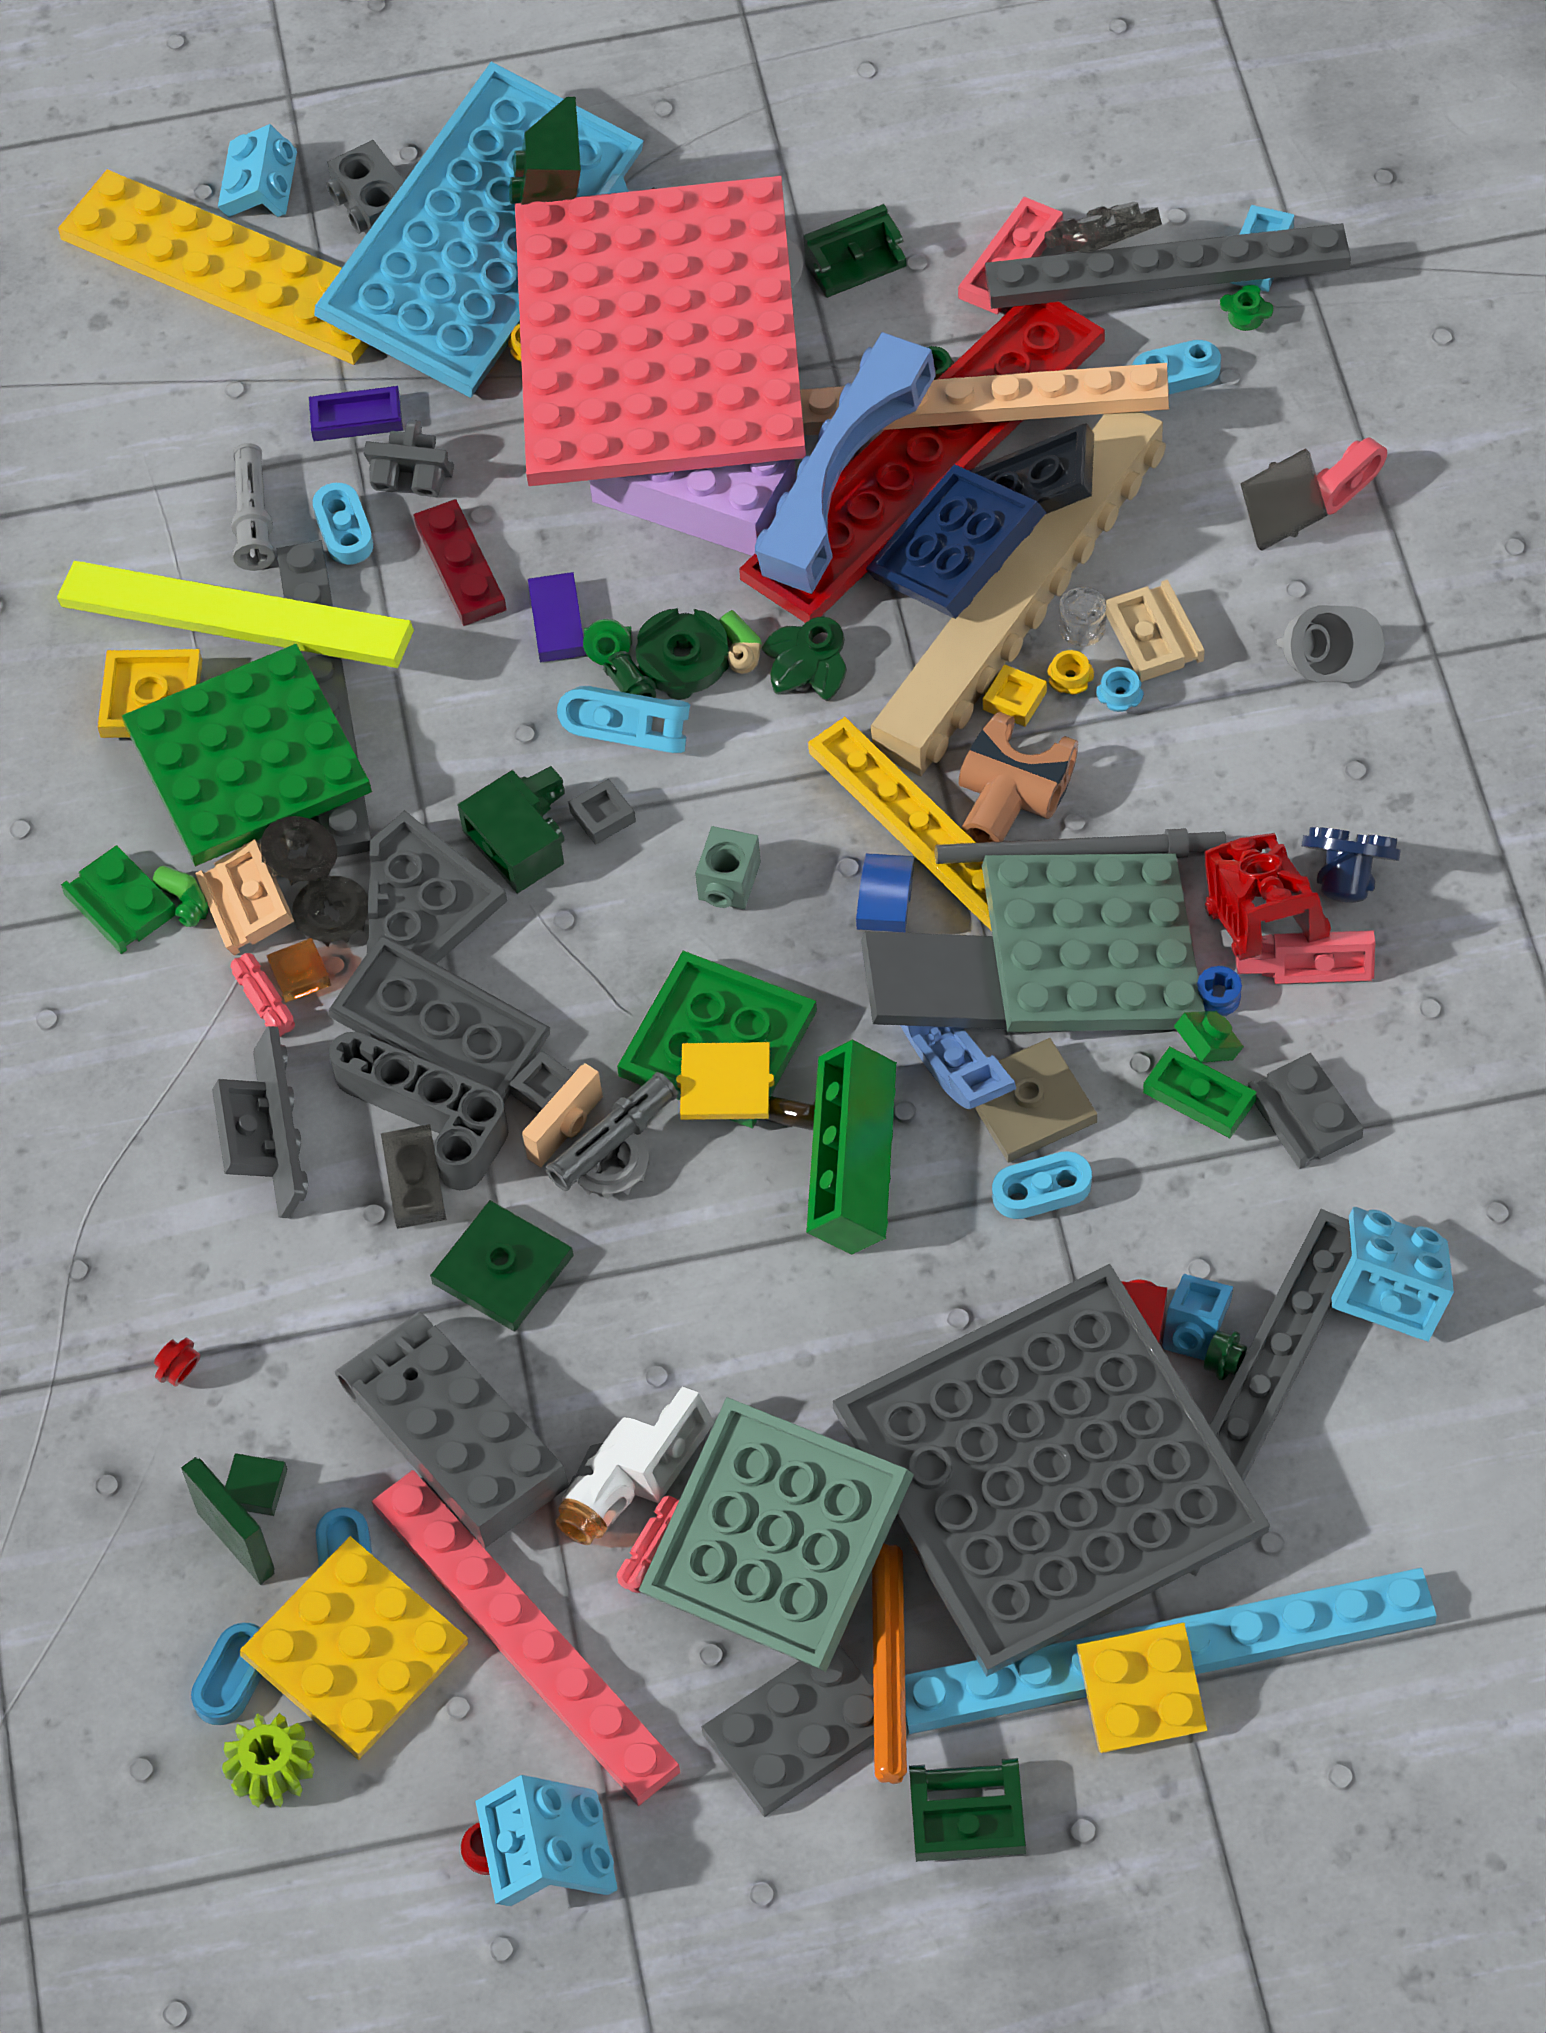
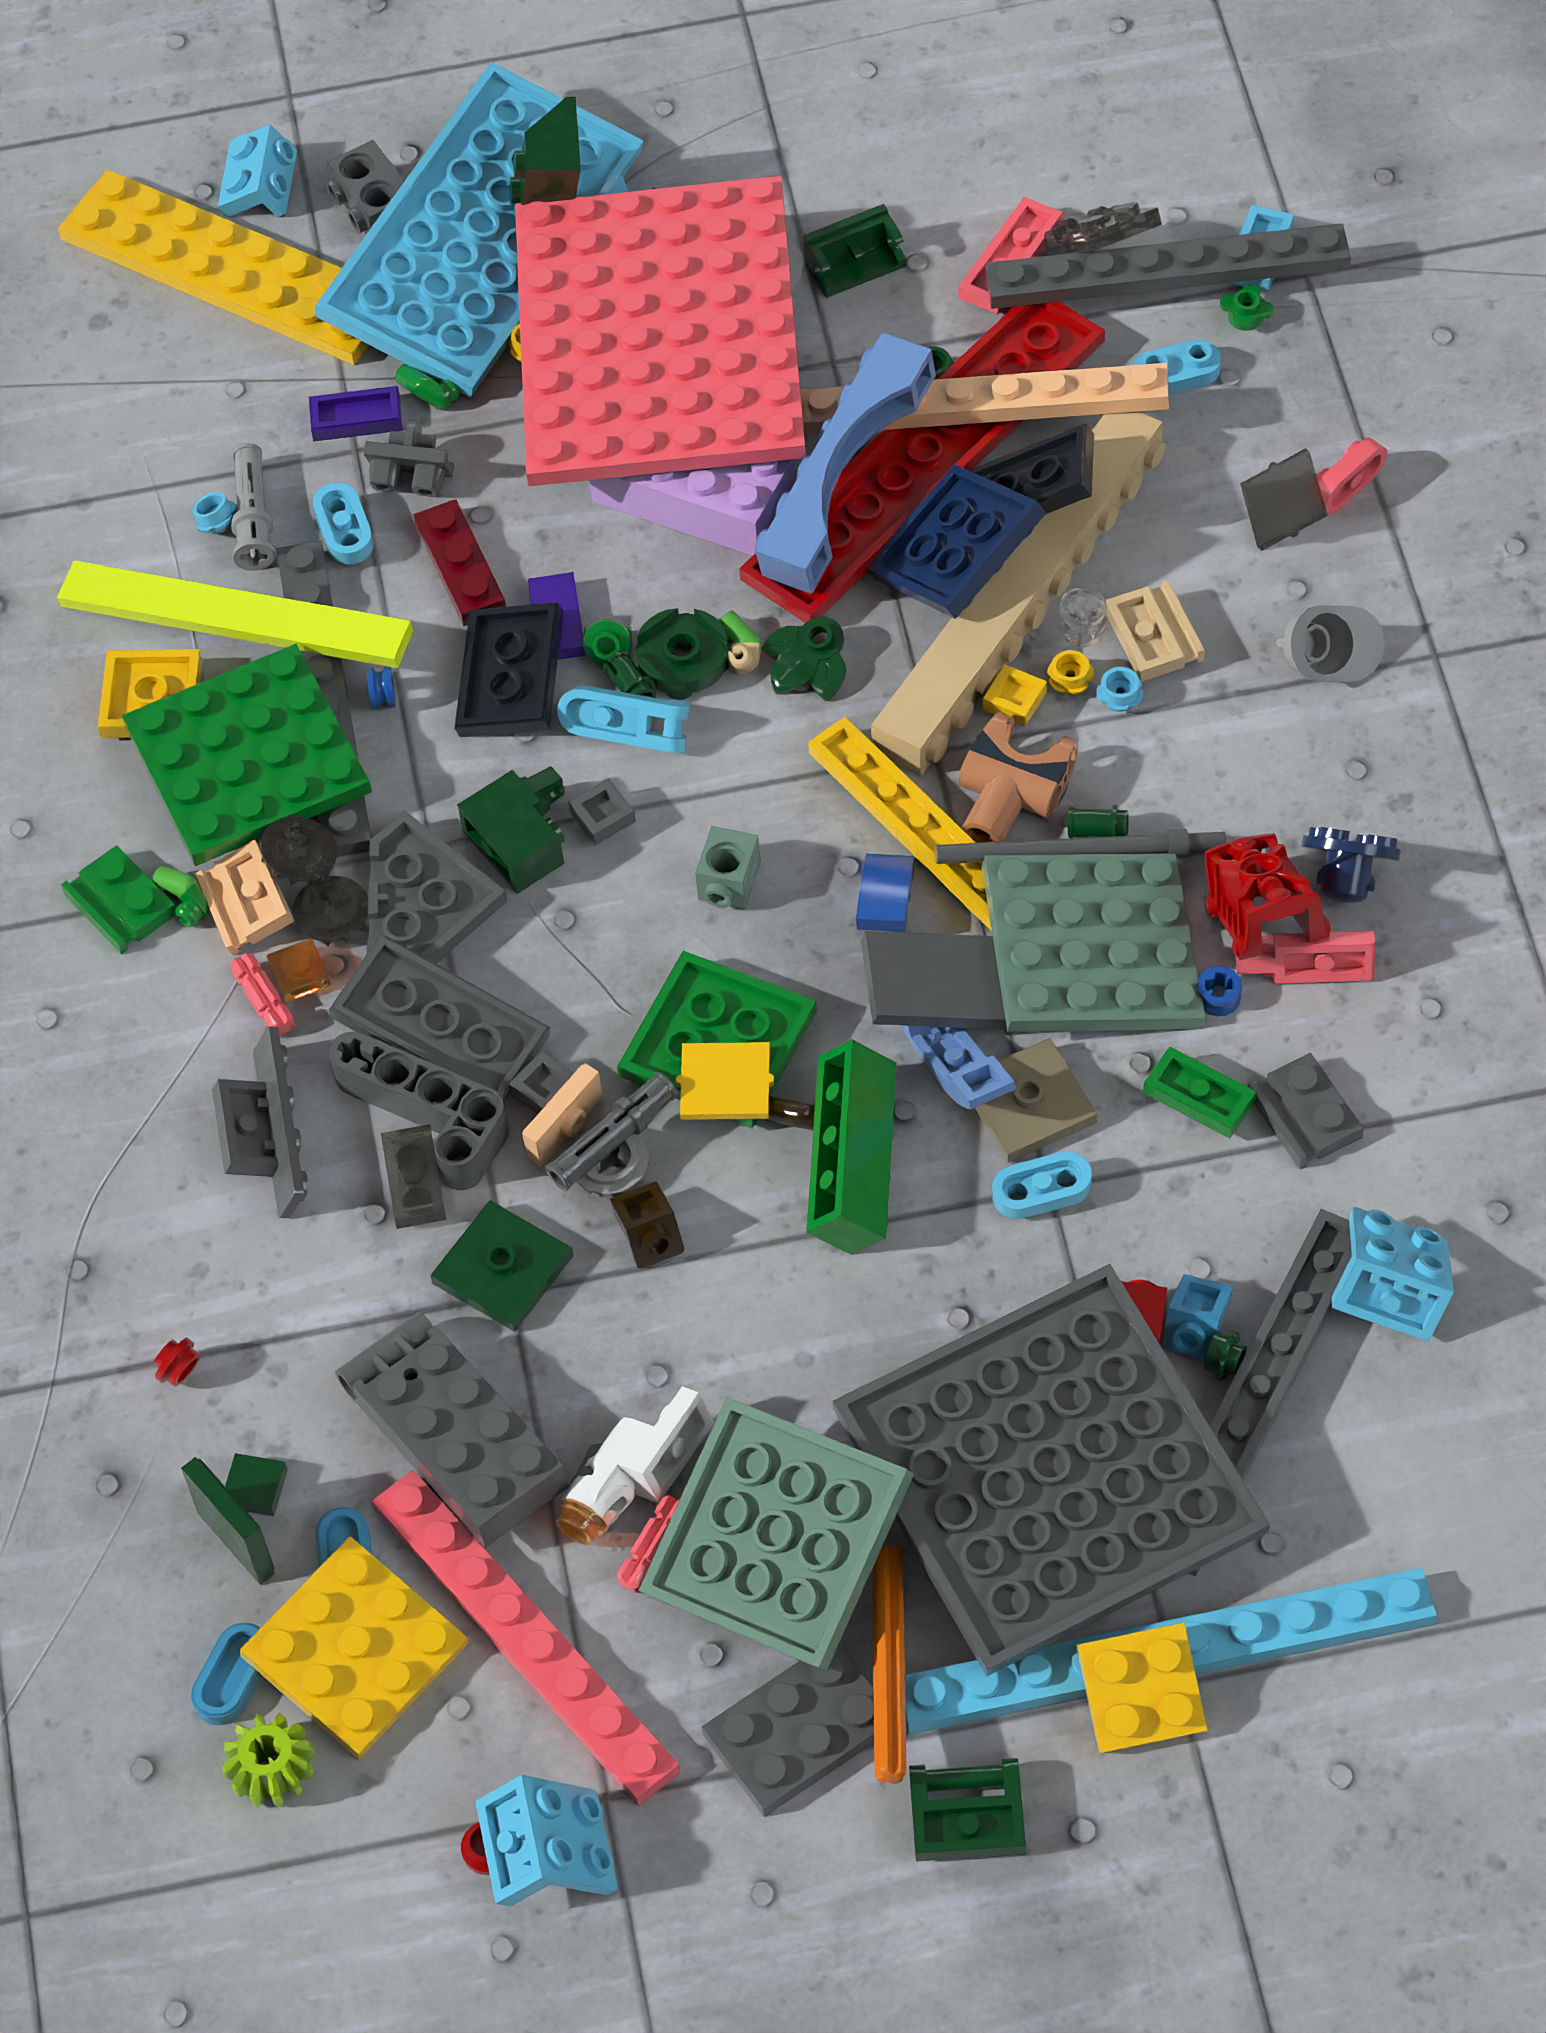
green plate [1174,1011,1244,1063] -> none
none -> medium azure plate [192,492,237,534]
none -> blue bush [367,666,396,710]
none -> green arm [395,364,460,410]
none -> black tile [454,602,563,737]
none -> dark brown bracket [610,1181,685,1269]
none -> dark green pin [1067,805,1129,838]

